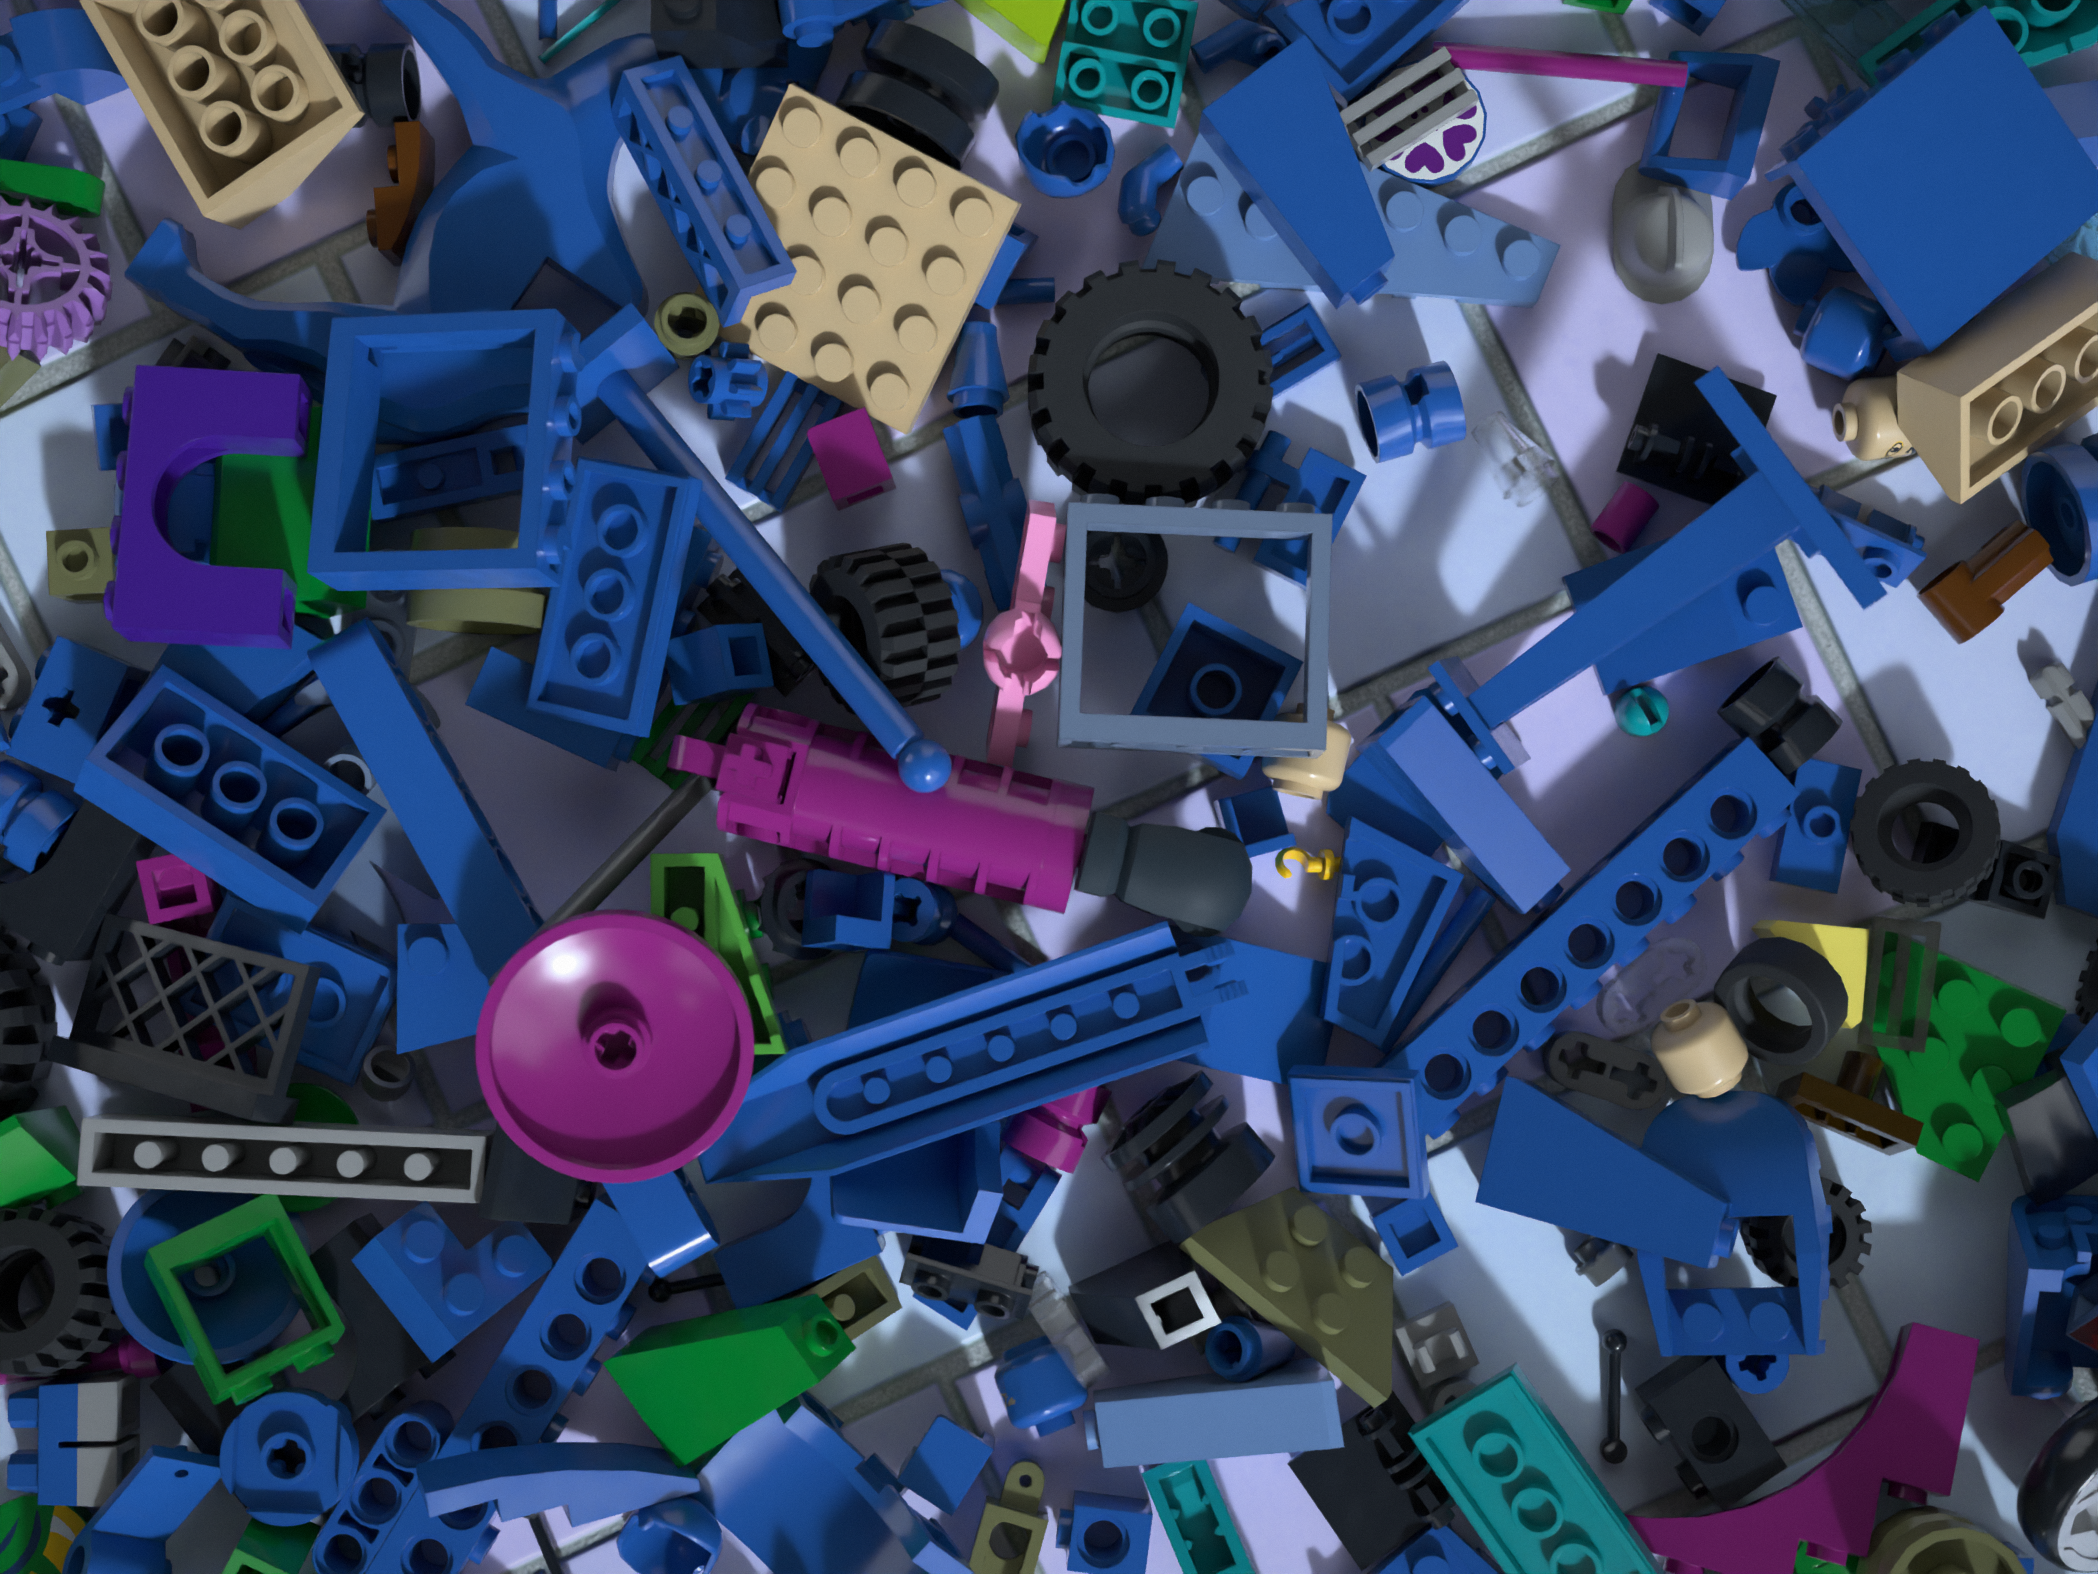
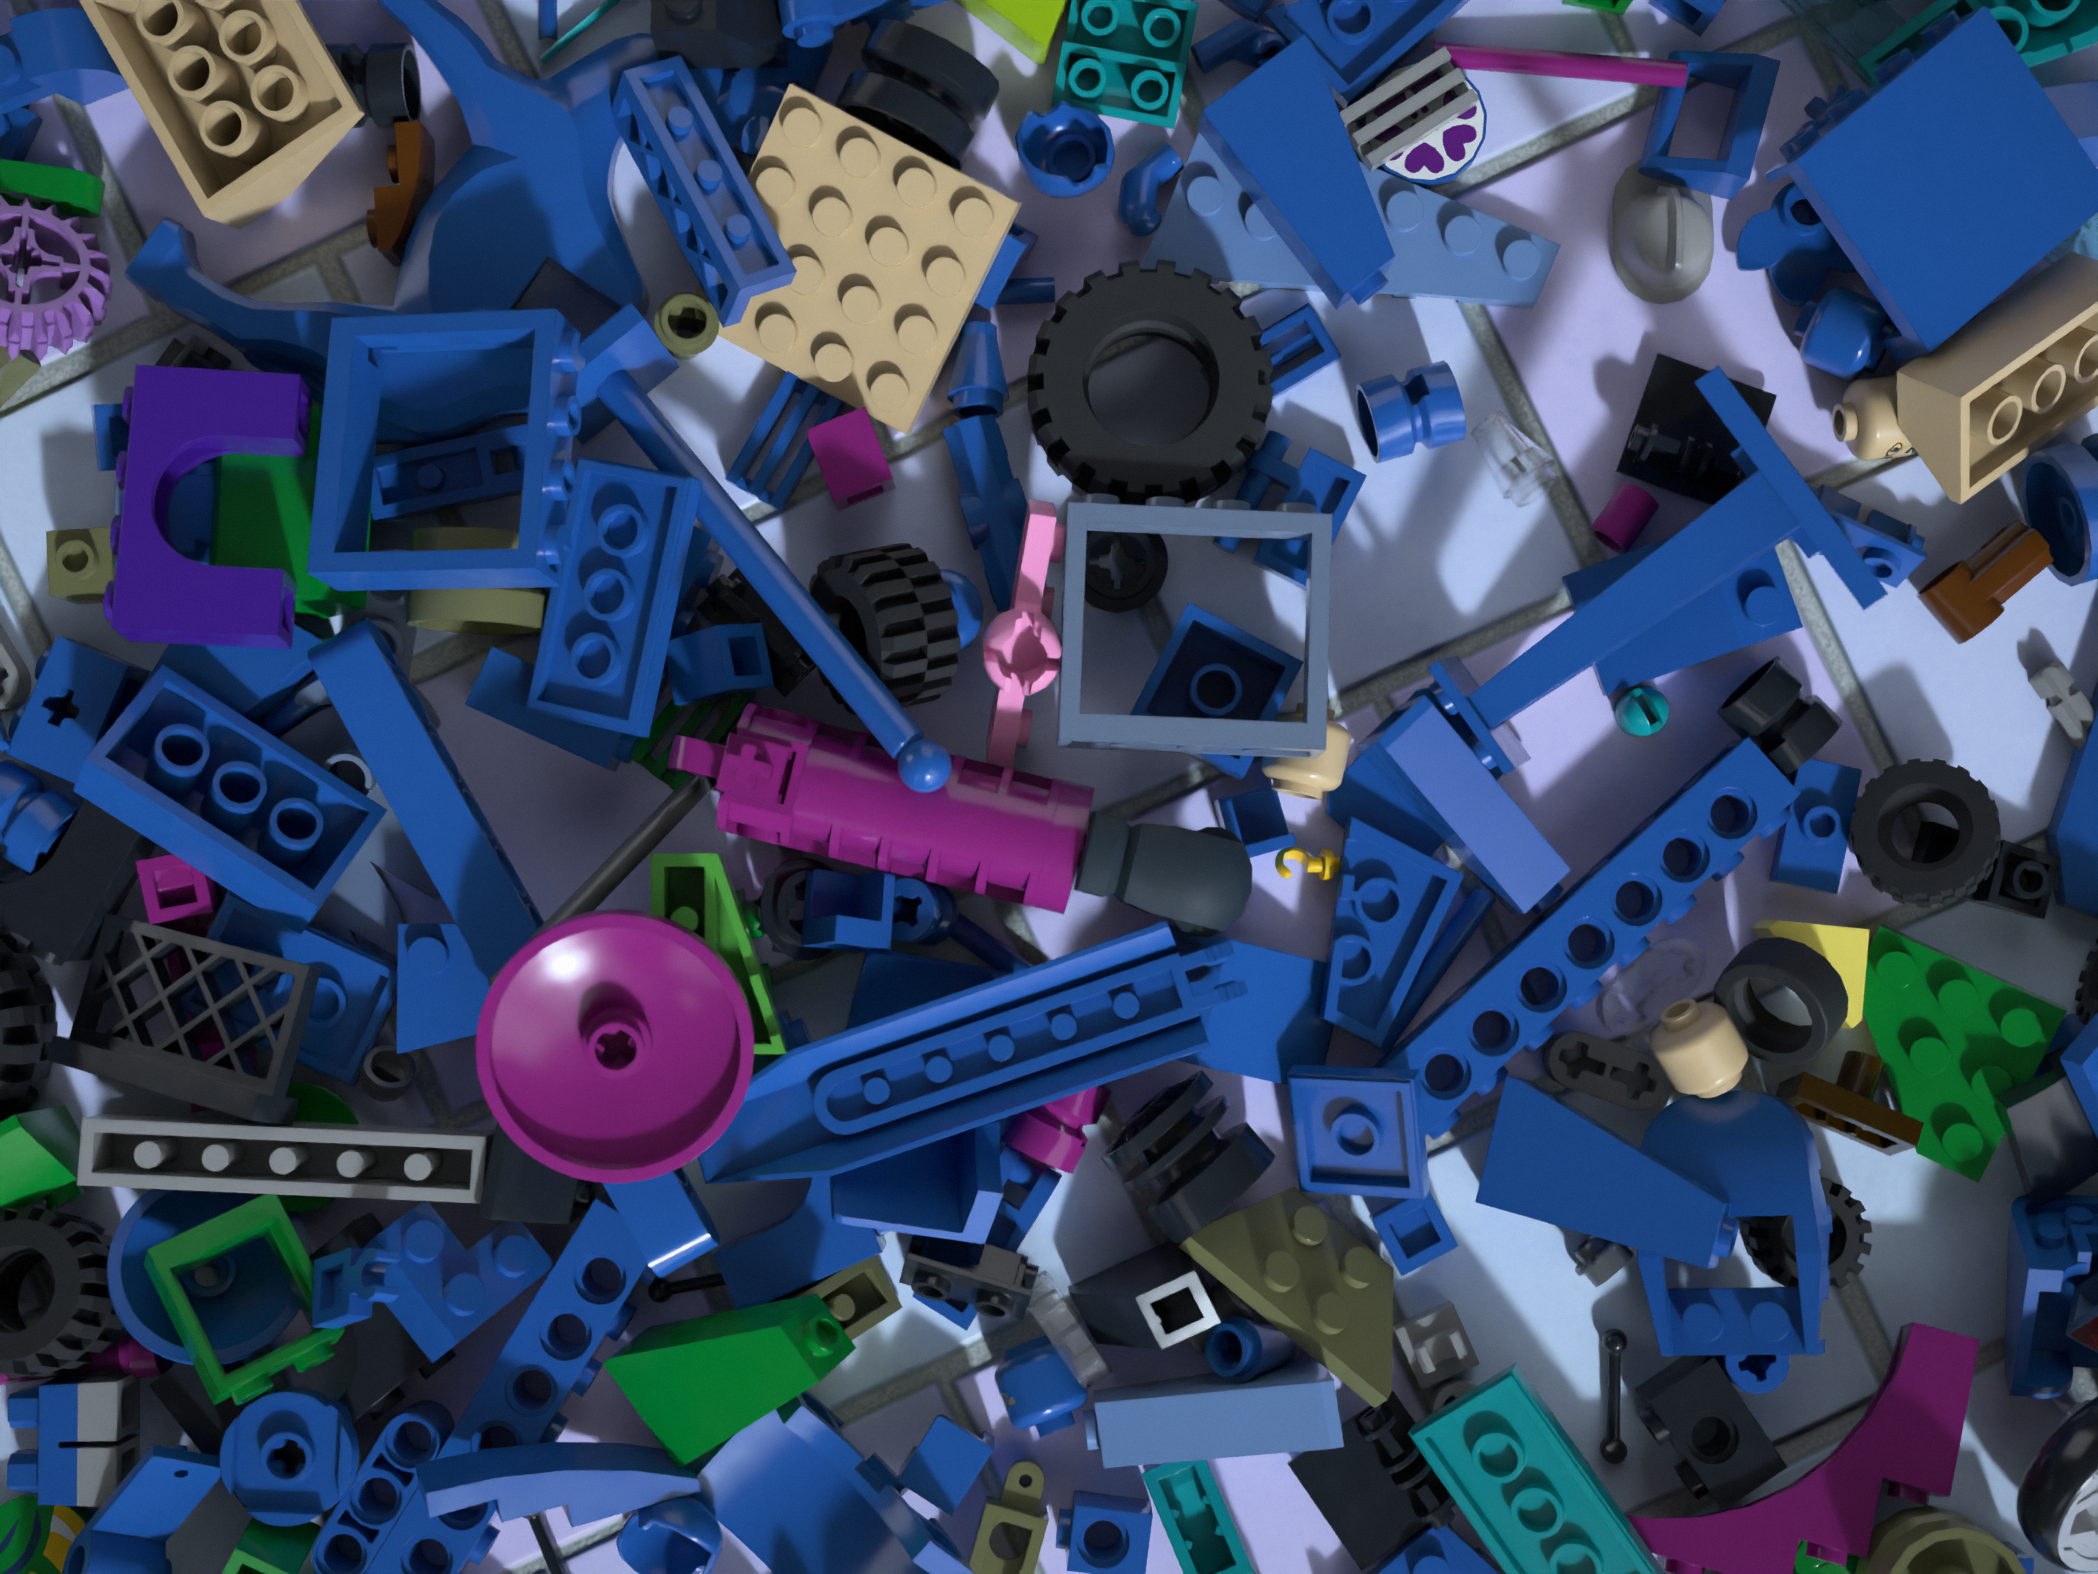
blue gear [688,341,768,421] -> none
clear smoke tile [1857,914,1942,1053] -> none
none -> blue plate [311,1247,400,1329]

